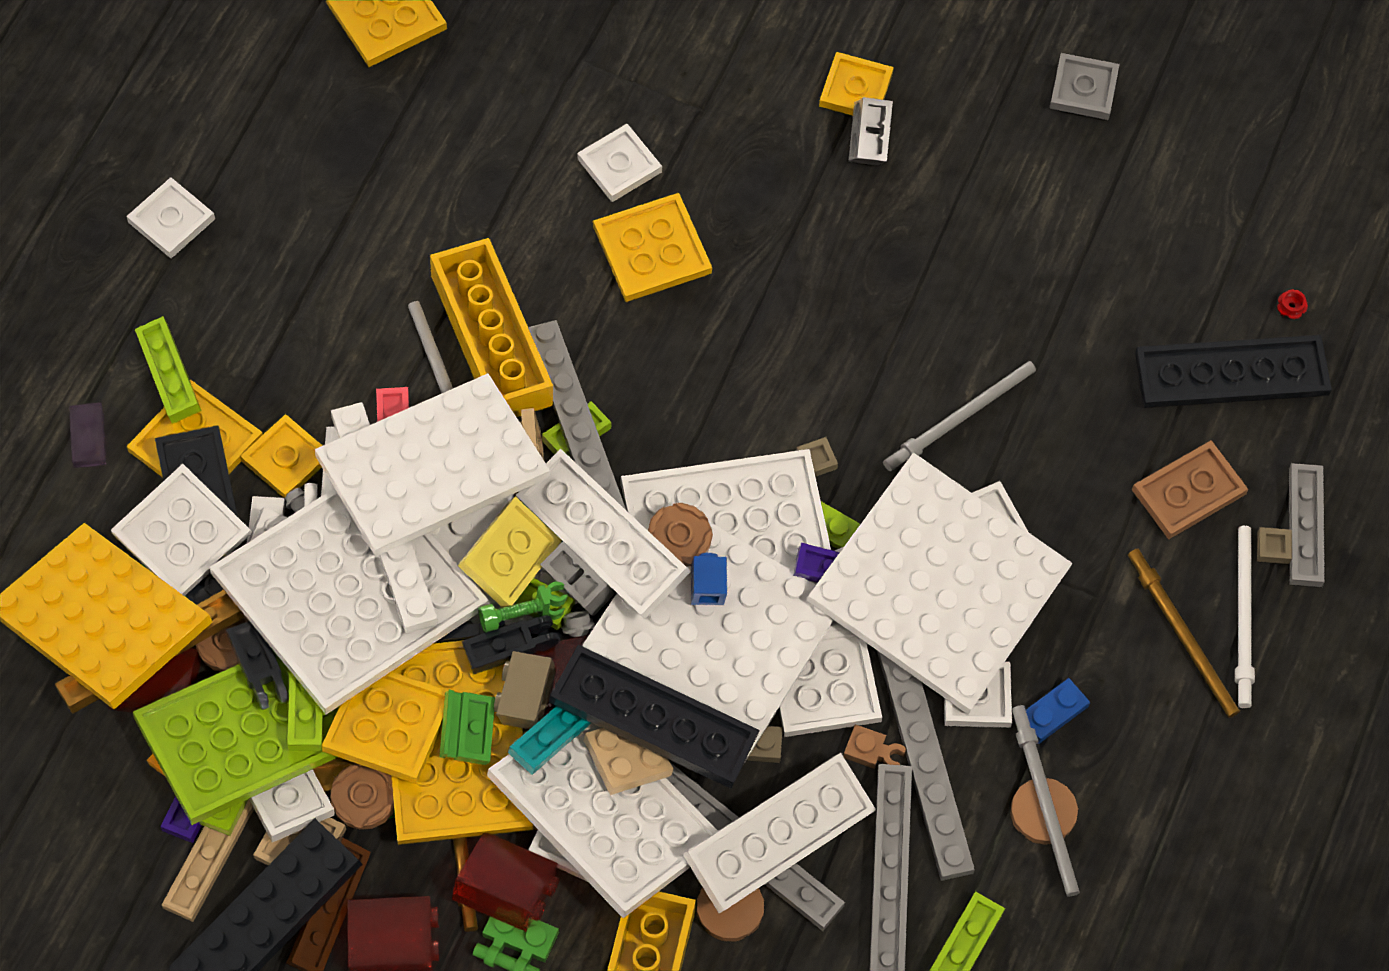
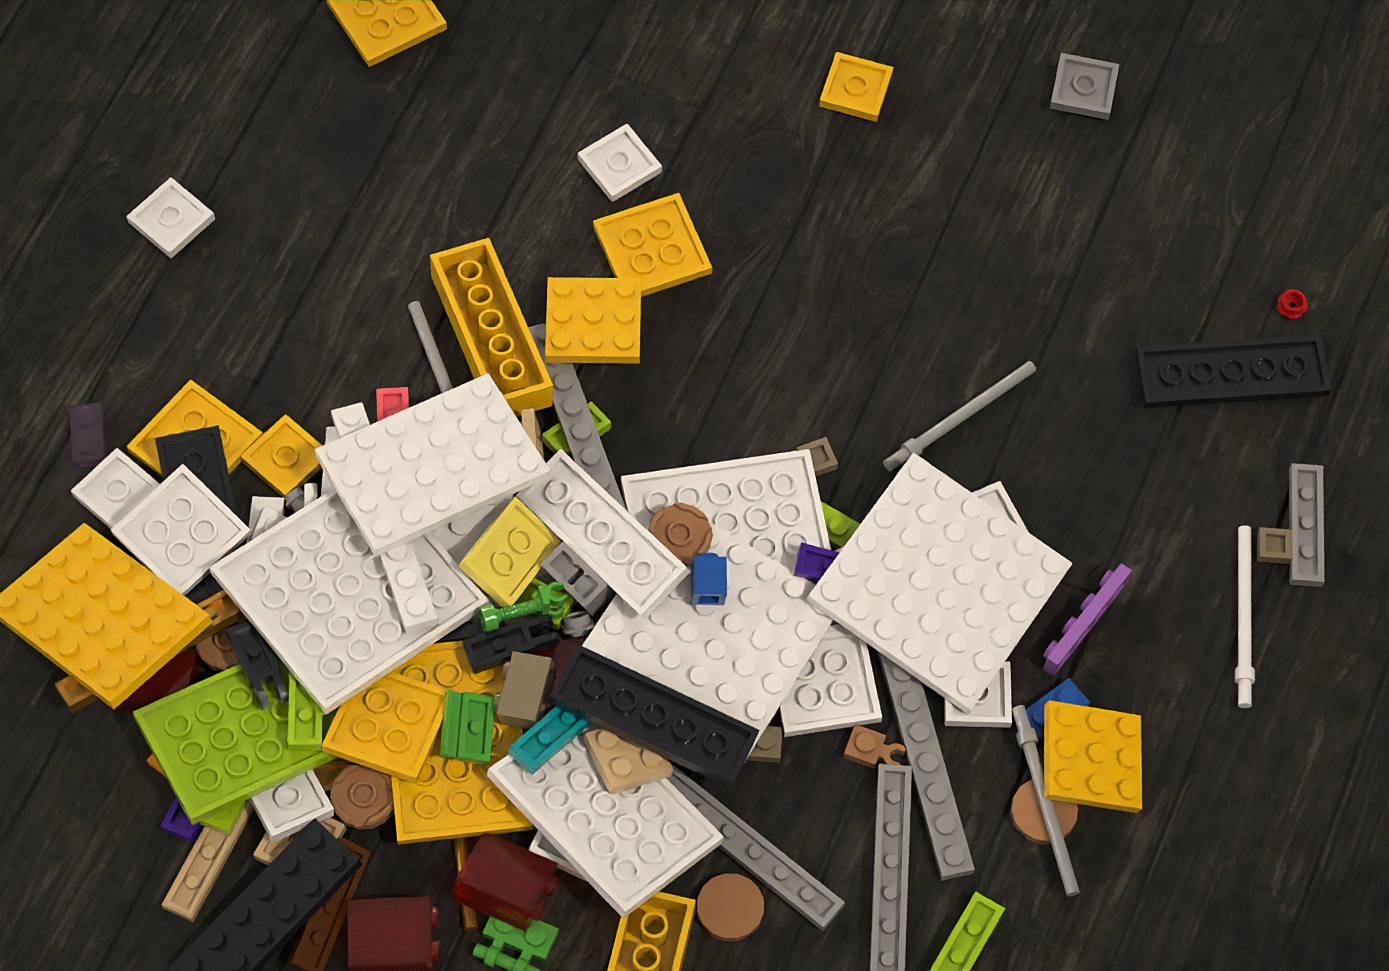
lime plate [135,316,202,424] -> none
white plate [683,753,876,913] -> none
light grey brick [848,97,893,166] -> none
pearl gold bar [1128,549,1240,718] -> none
medium nougat plate [1132,441,1248,539] -> none
none -> white plate [71,448,160,529]
none -> yellow plate [545,277,641,364]
none -> medium lavender plate [1043,563,1132,677]
none -> yellow plate [1044,700,1142,813]

